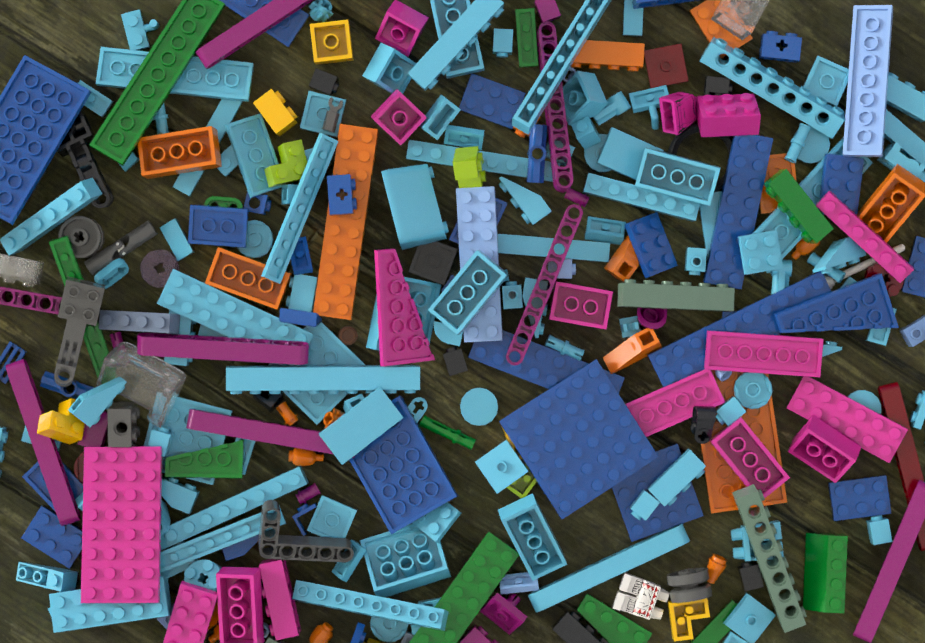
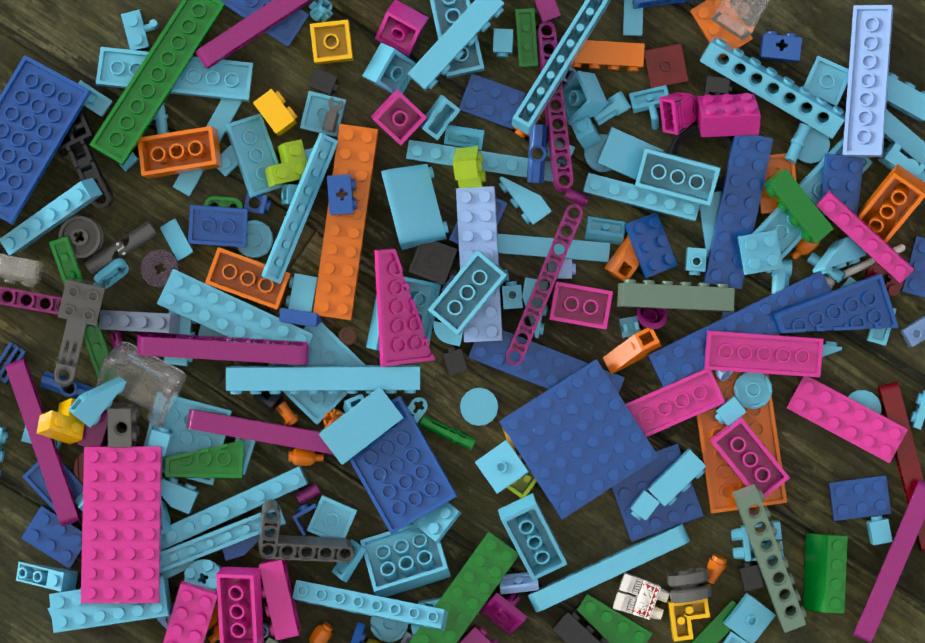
blue plate [290,236,313,275] -> none
medium azure pin [545,334,585,361] -> none
black piece [690,406,716,444] -> none
dark pink brick [788,415,861,483] -> none

